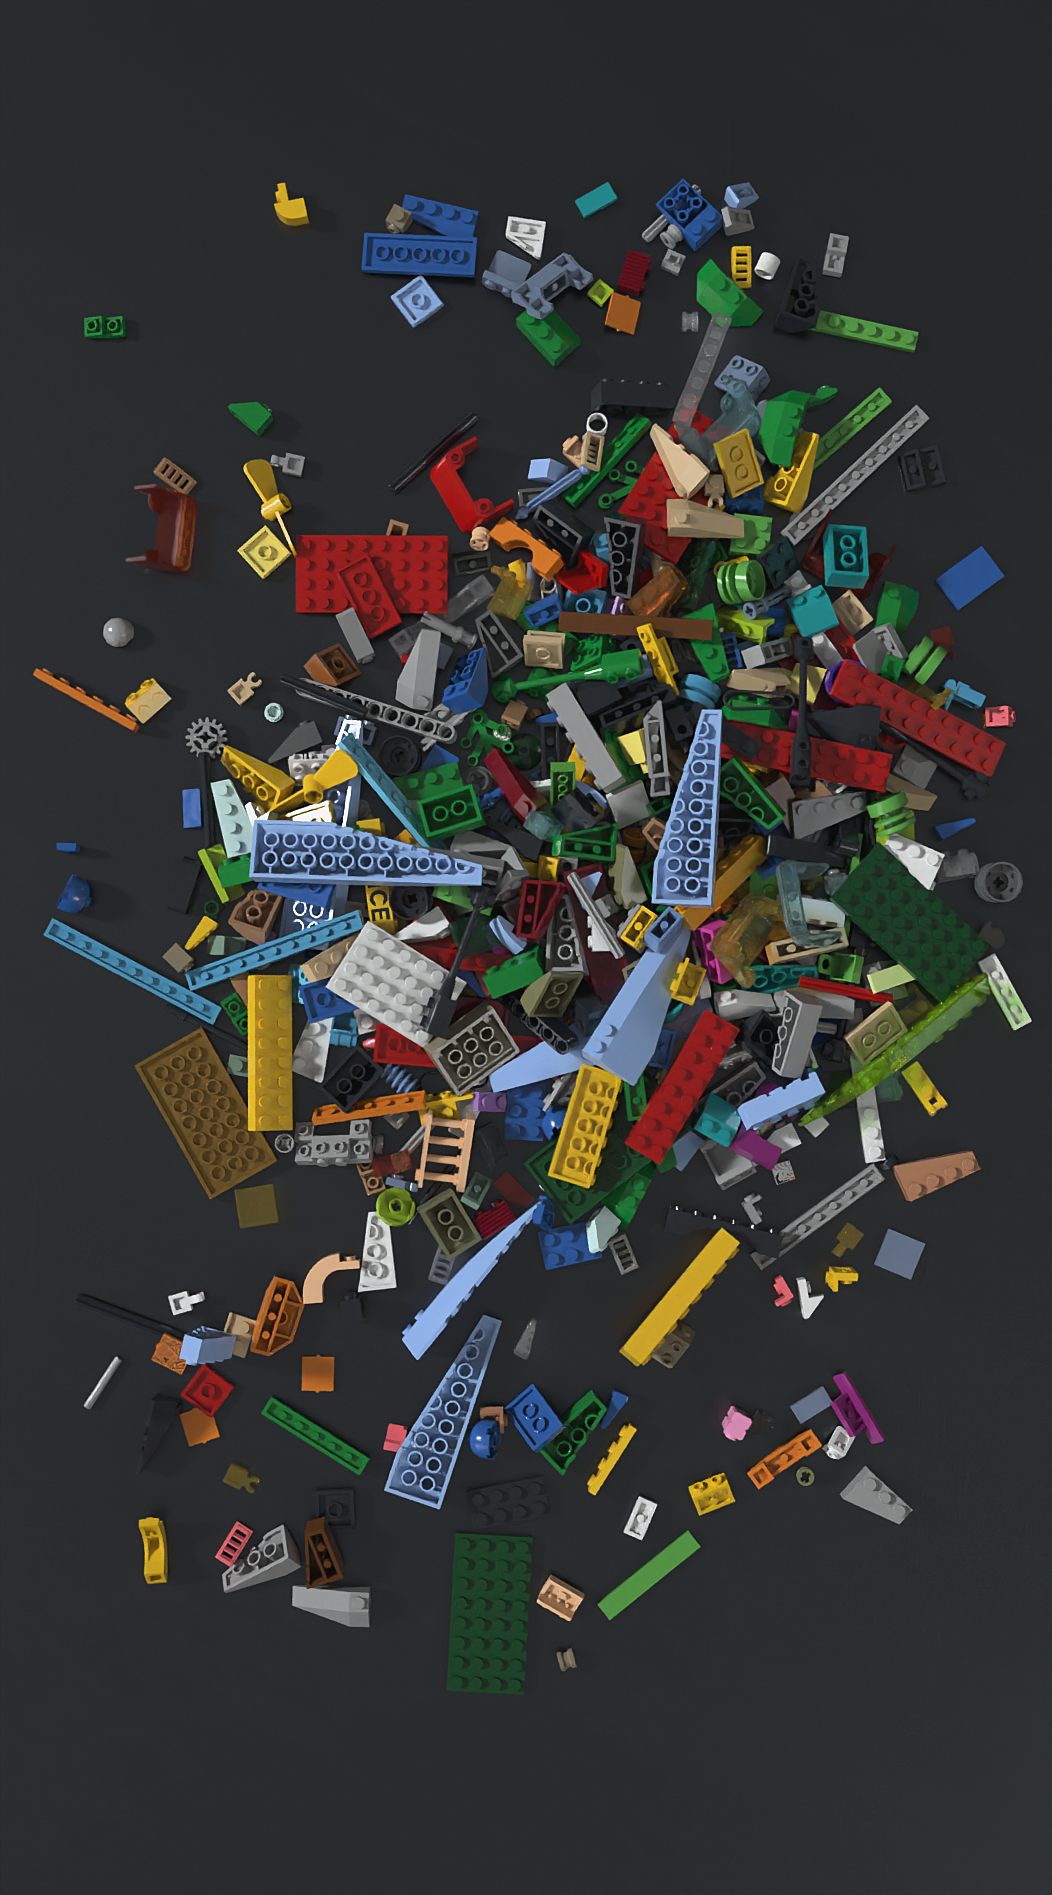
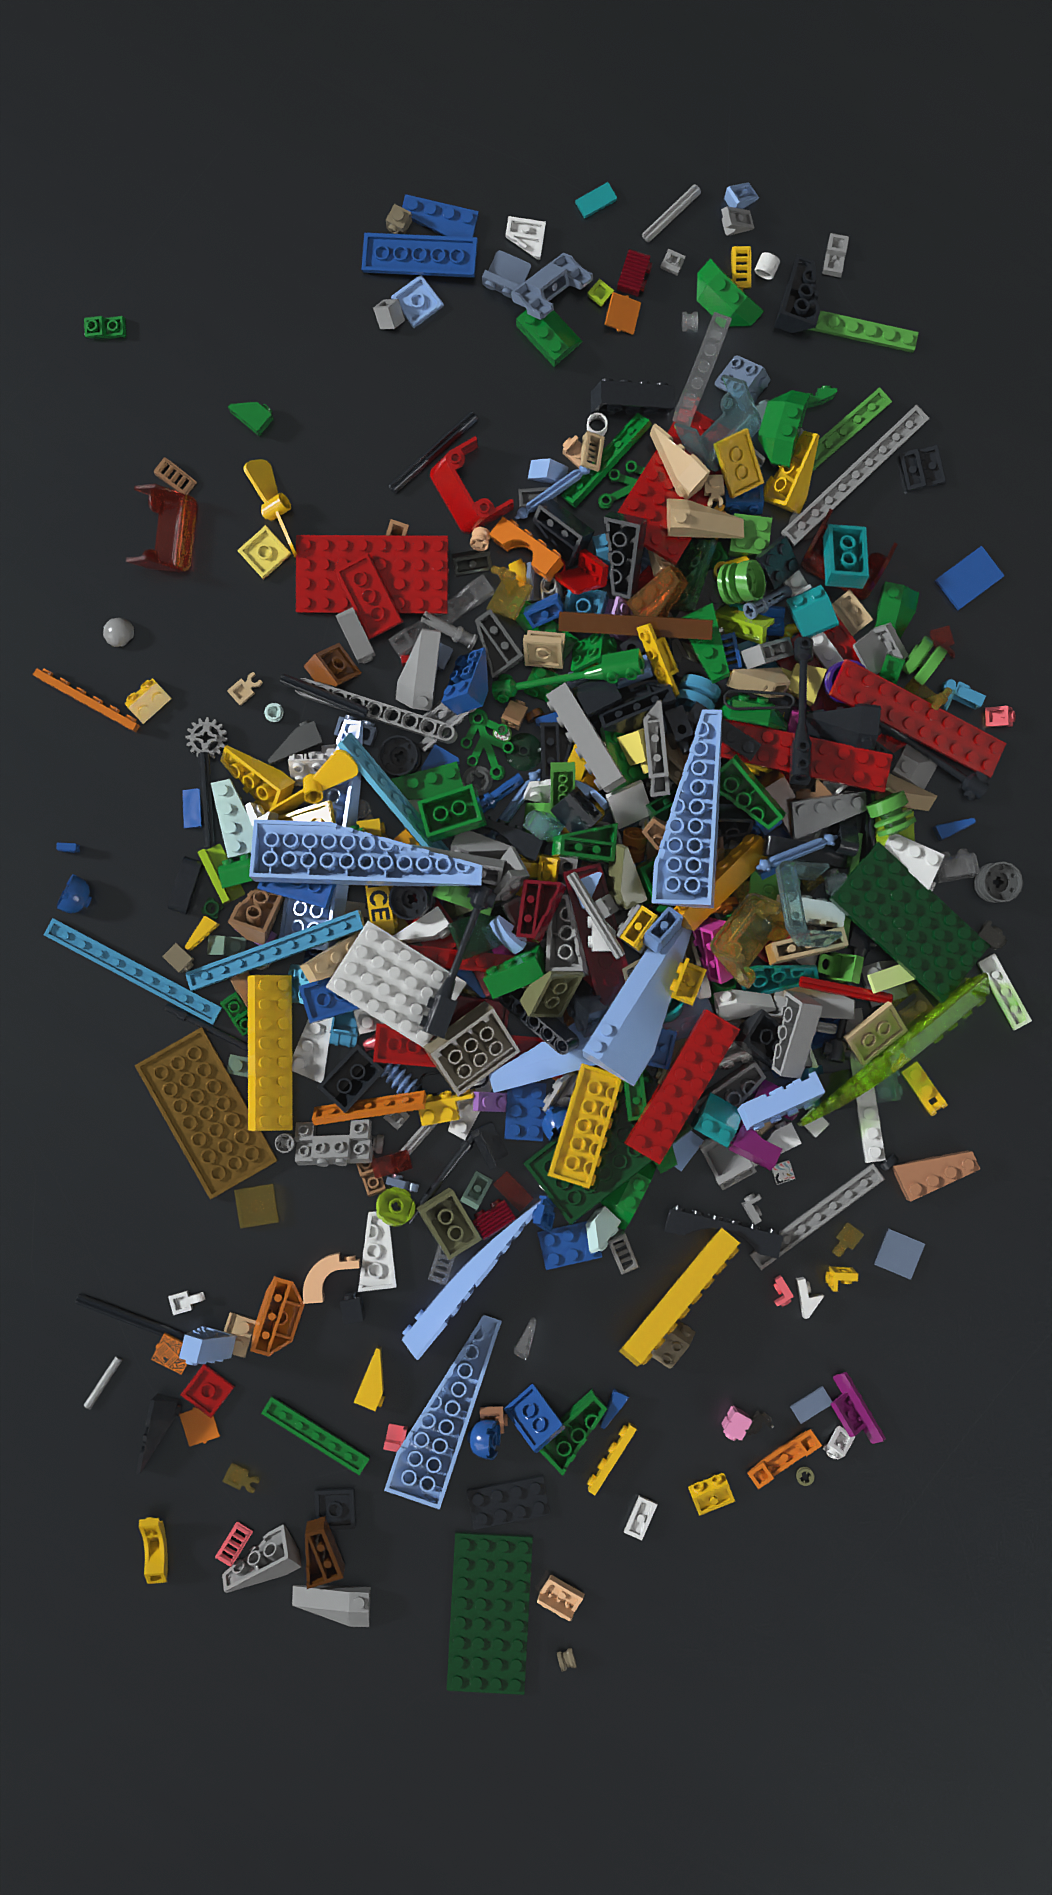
light grey plate [270,453,305,477] -> none
yellow brick [274,183,309,226] -> none
orange piece [302,1354,334,1393] -> none
light nougat fence [415,1108,475,1193] -> none
dark red wedge [484,747,548,828] -> none
bright green tile [597,1530,701,1620] -> none
blue slope [656,179,723,252] -> none
light grey wheel [660,224,684,249] -> none
light grey wedge [840,1465,912,1524] -> none
none -> yellow slope [354,1346,385,1411]
none -> light grey panel [373,299,405,329]
none -> medium blue wheel [756,833,838,872]

